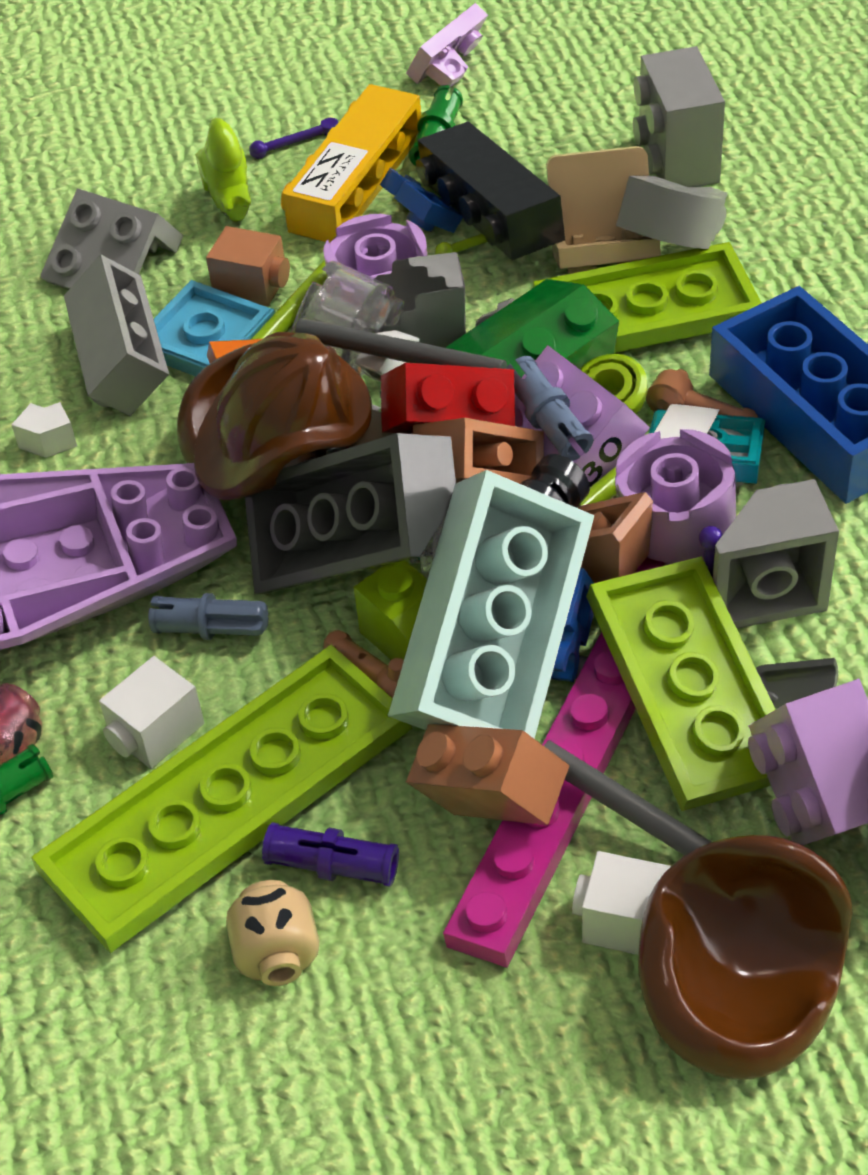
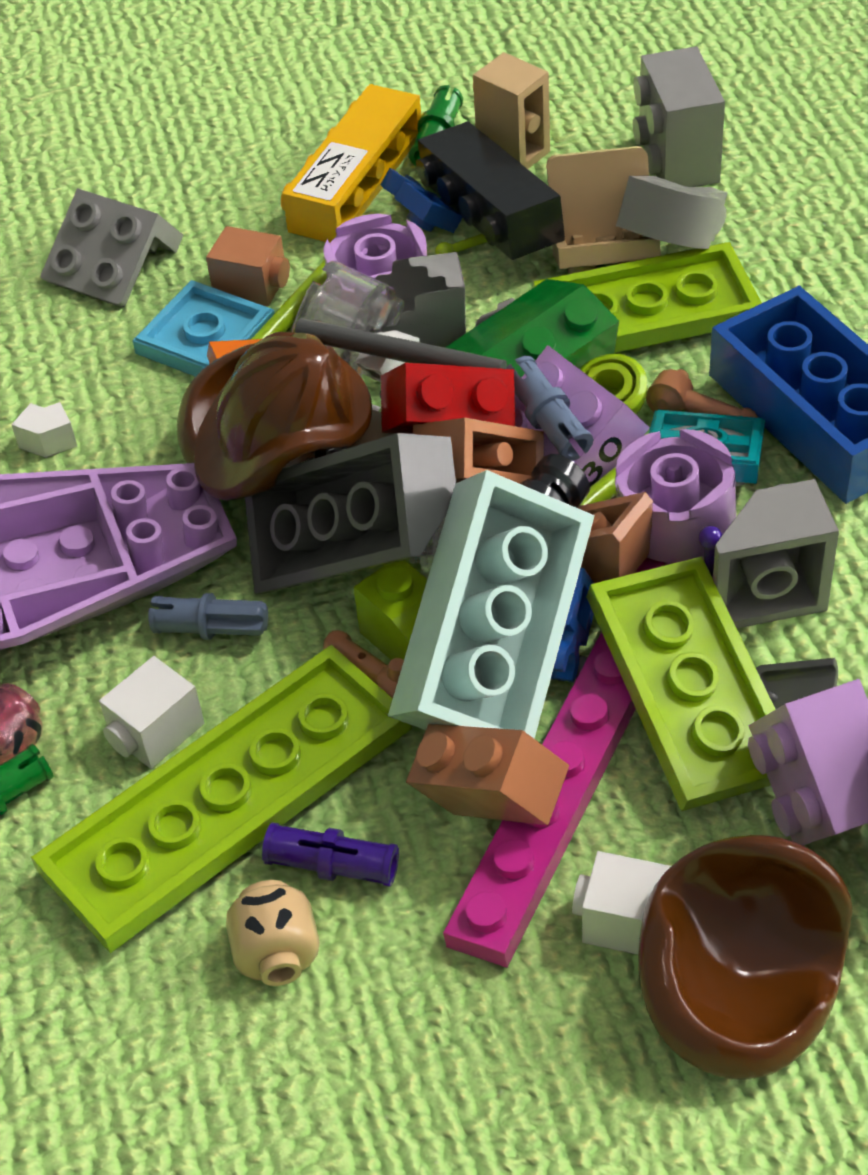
light grey brick [64,254,169,416] -> none
lime animal [195,118,251,222] -> none
dark purple hinge [249,118,339,159] -> none
lavender hinge [406,3,488,87] -> none
dark grey bar [544,740,711,856] -> none
white sticker [655,404,720,439] -> none
none -> tan brick [473,52,550,169]

